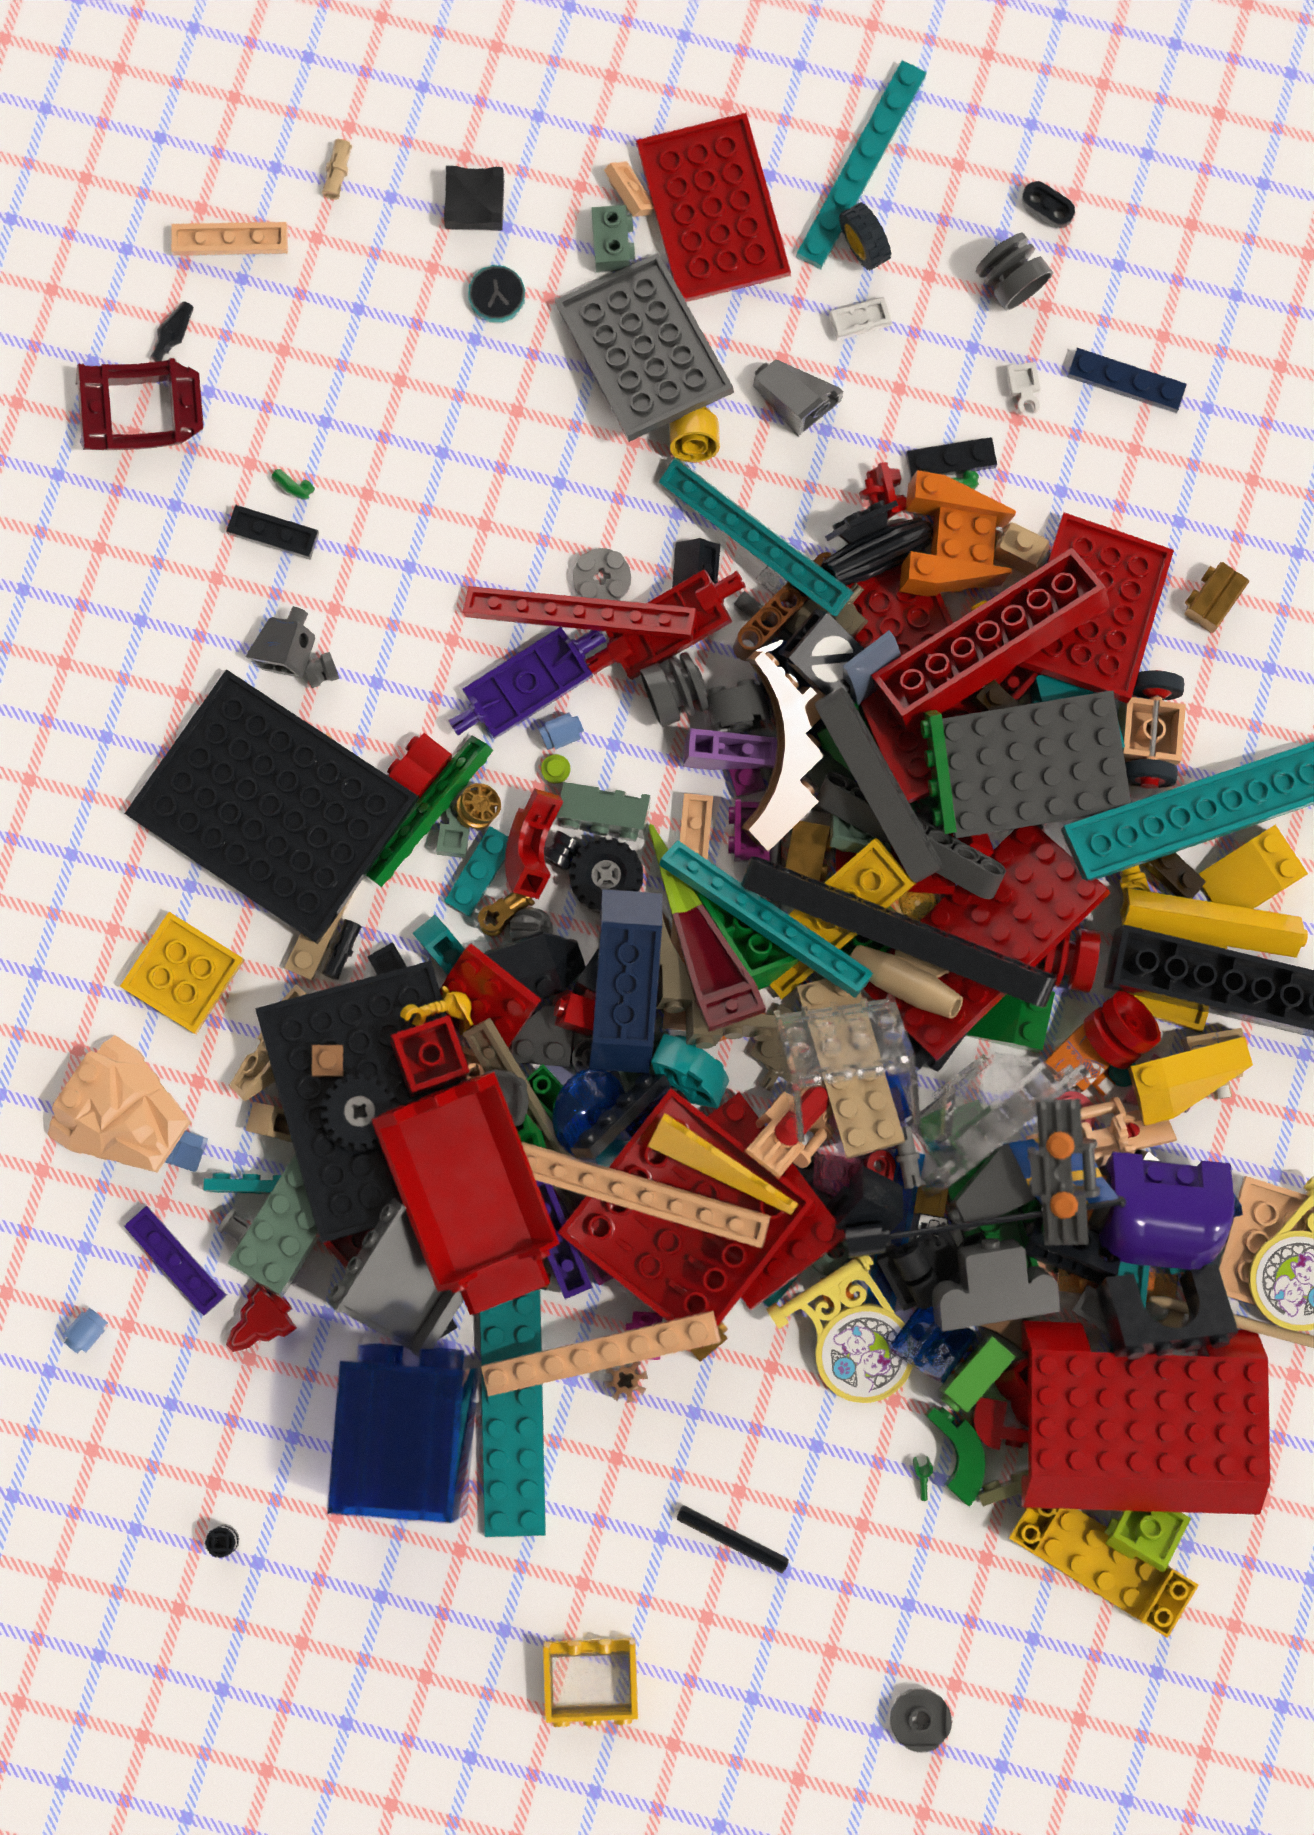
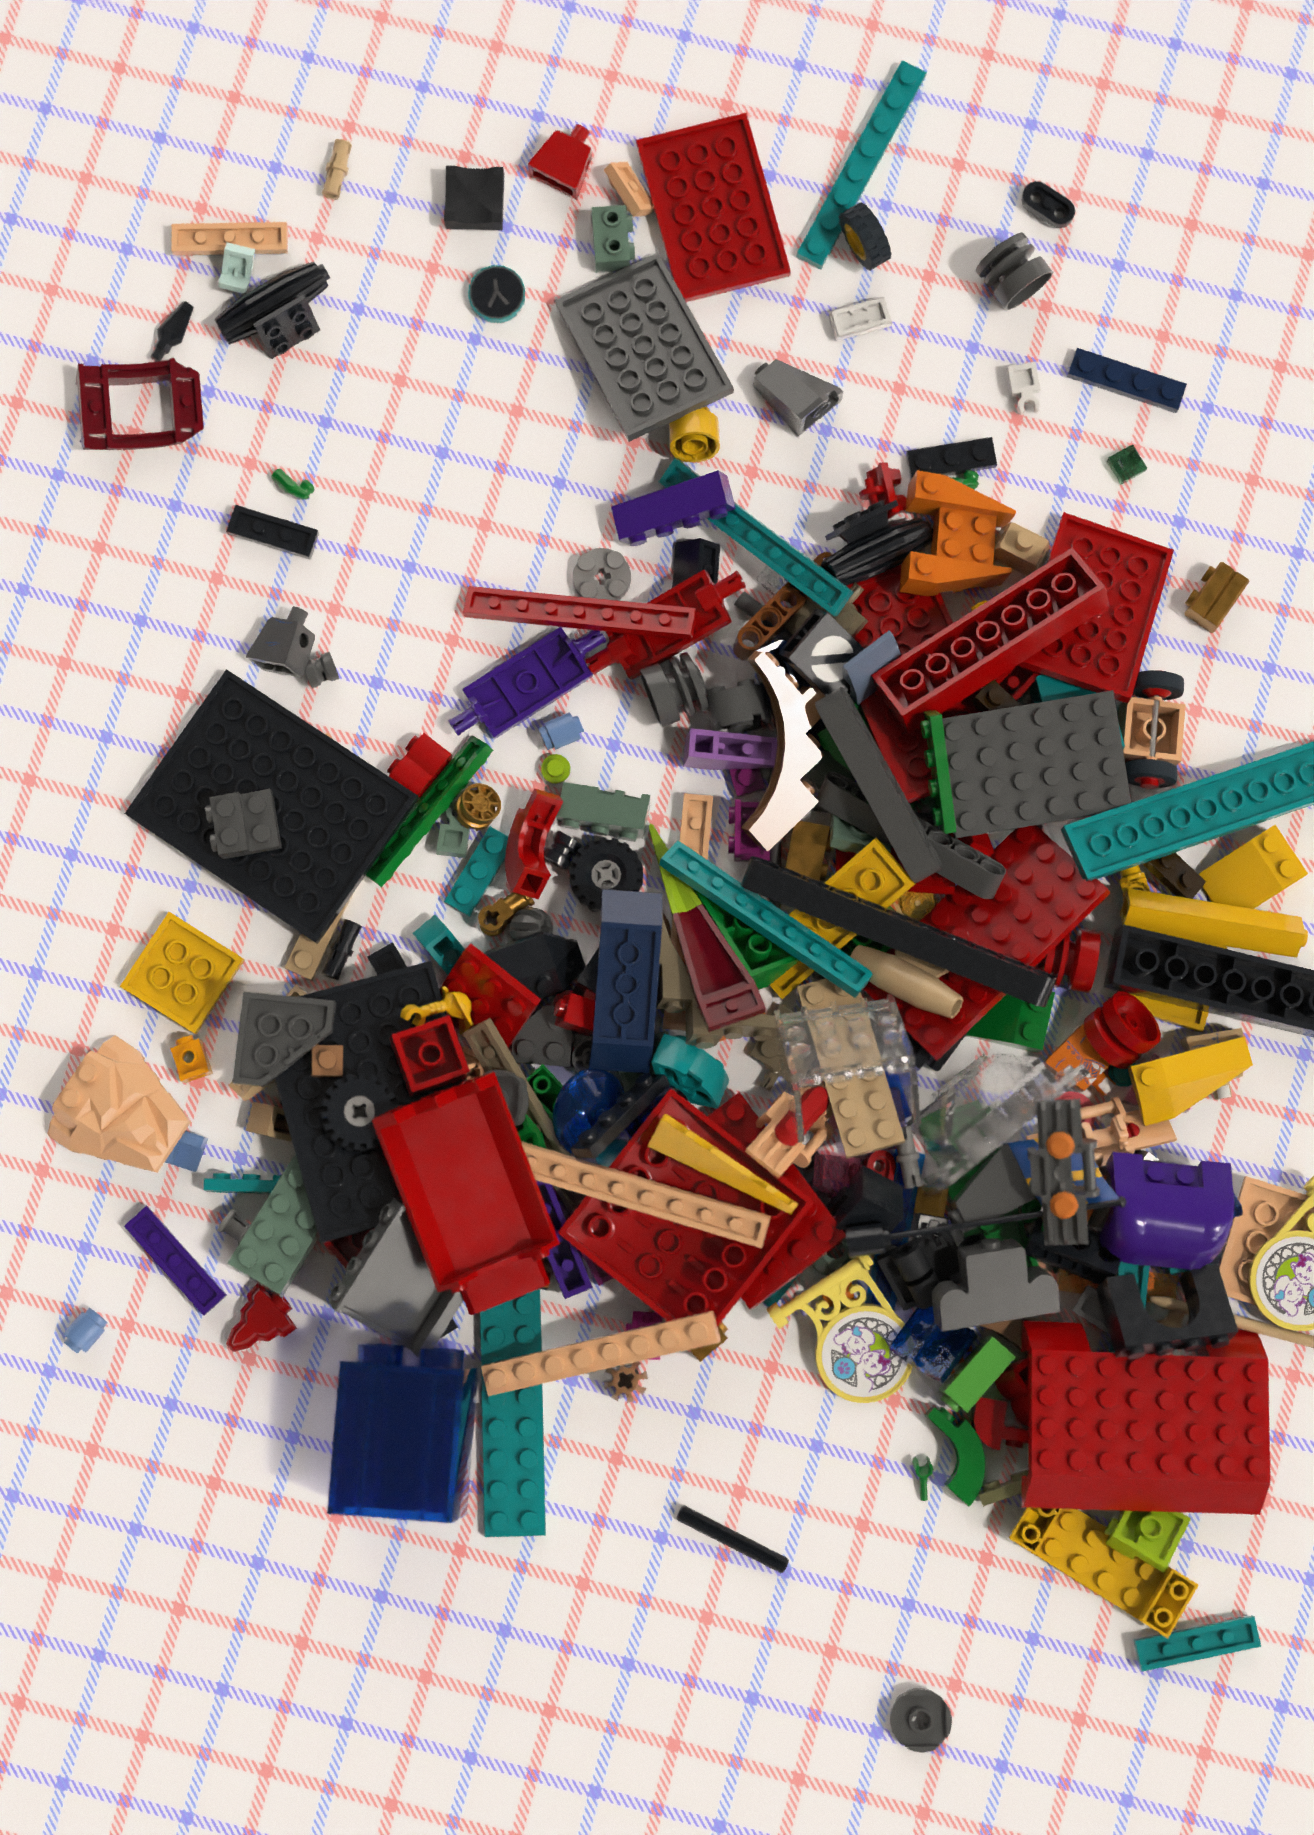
black wheel [205,1524,240,1558] -> none
clear window [543,1638,638,1727] -> none
none -> light orange brick [170,1035,213,1083]
none -> dark grey plate [205,789,282,859]
none -> black plate [214,261,331,359]
none -> light aqua bracket [218,242,255,294]
none -> dark grey plate [232,992,336,1087]
none -> red torso [528,124,592,200]
none -> dark purple brick [611,470,736,546]
none -> clear green tile [1107,444,1148,485]
none -> teal plate [1133,1615,1262,1672]

